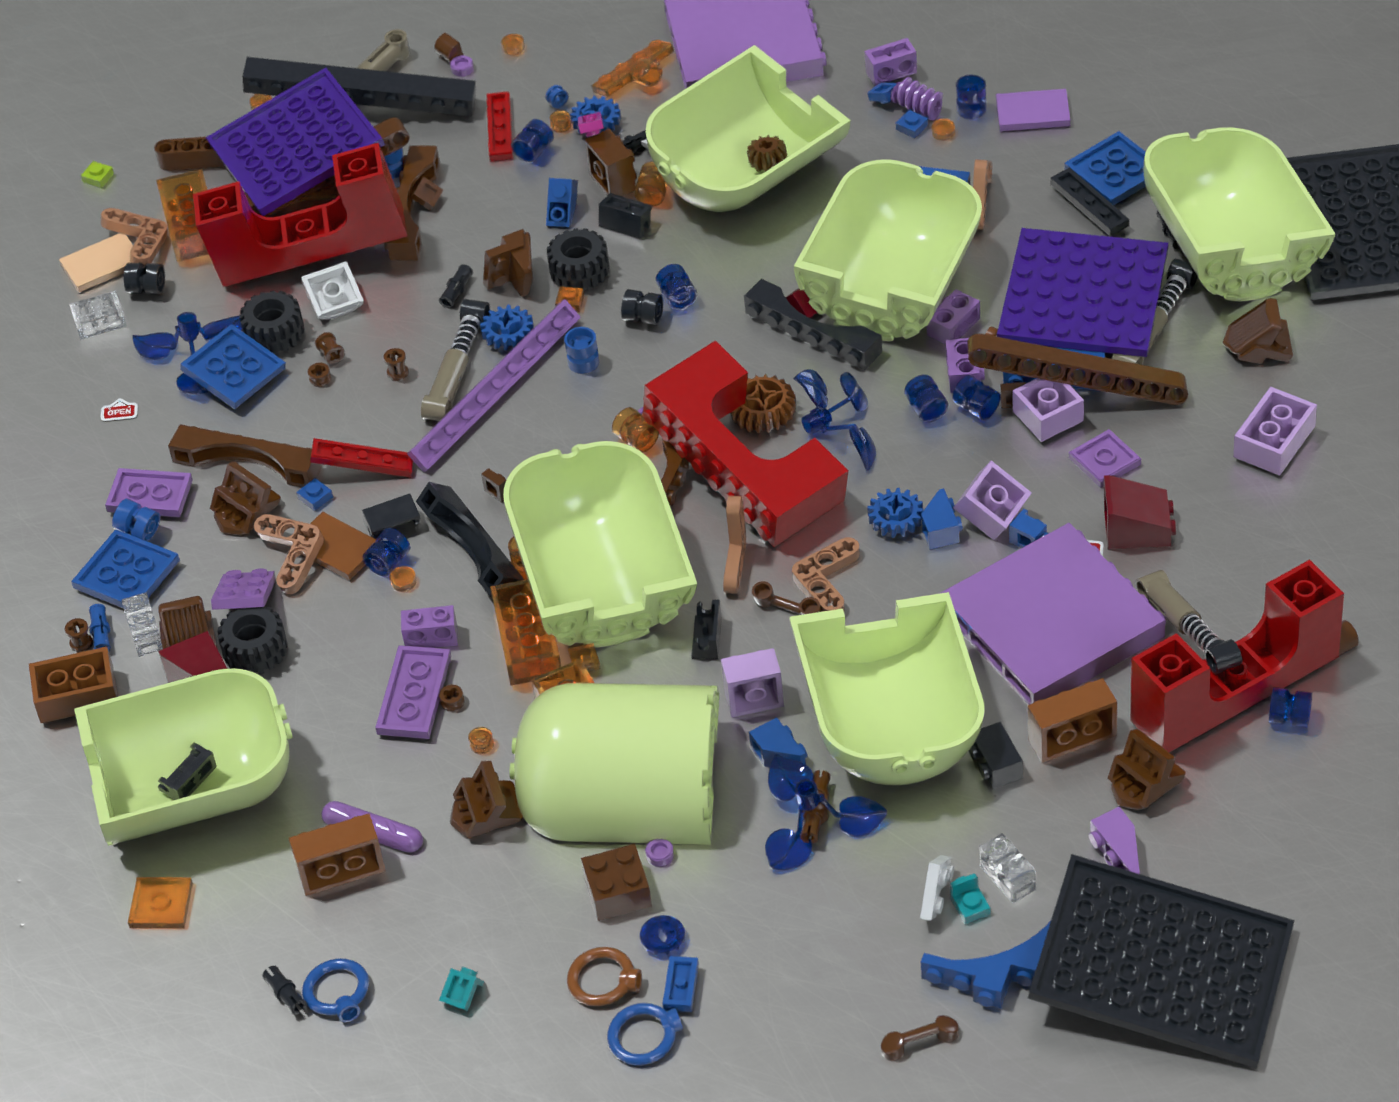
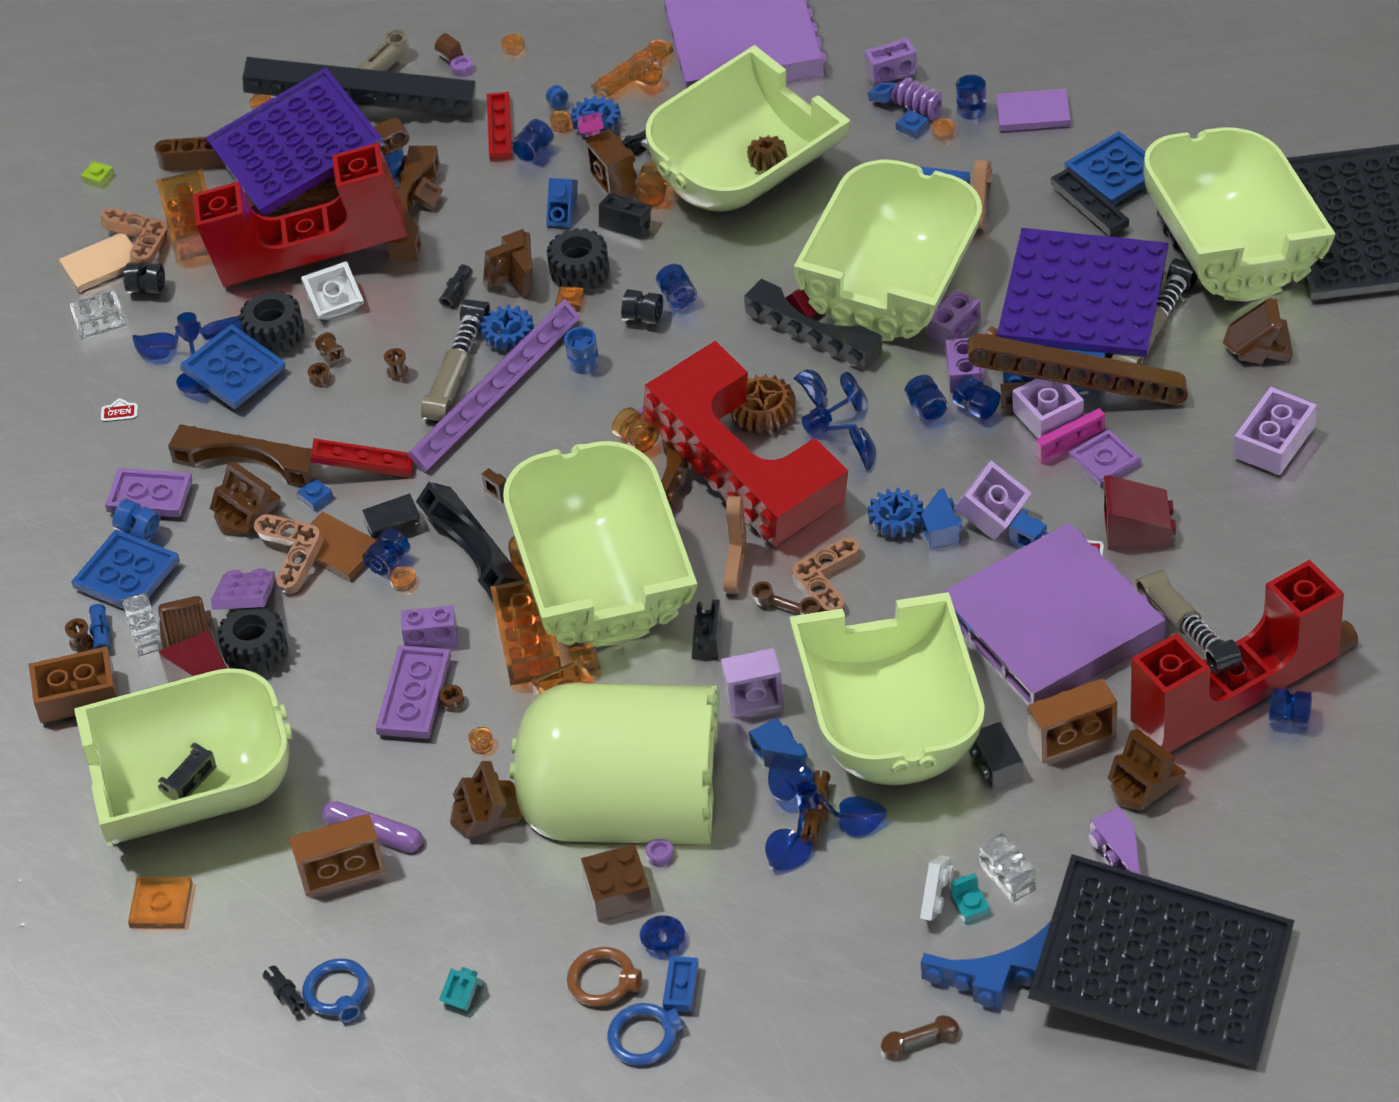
none -> dark pink plate [1035,408,1105,464]

